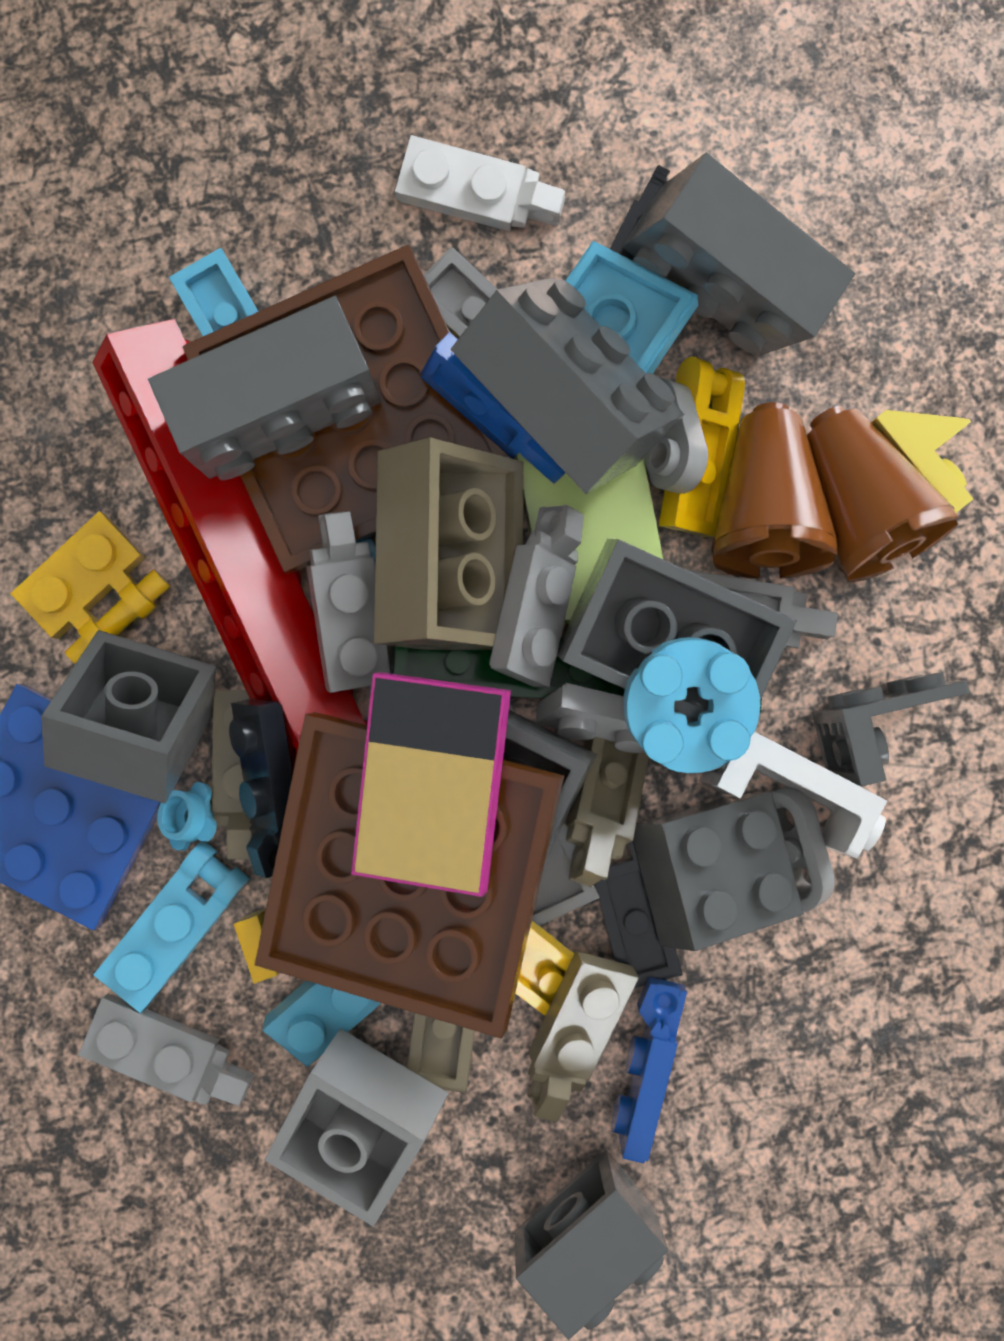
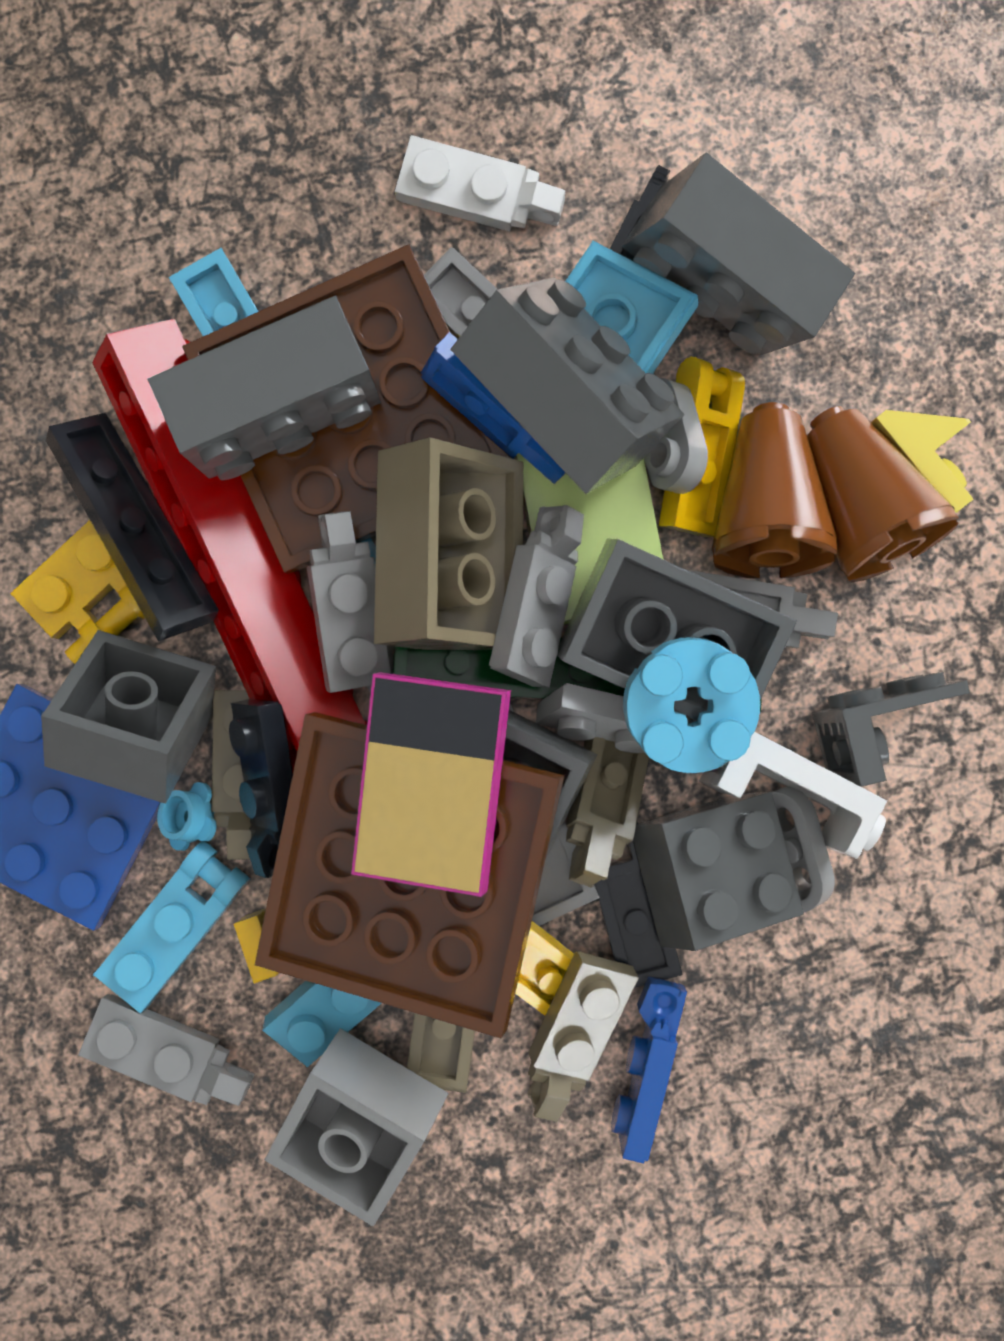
dark grey brick [515,1150,669,1340] -> none
none -> black plate [46,412,219,642]

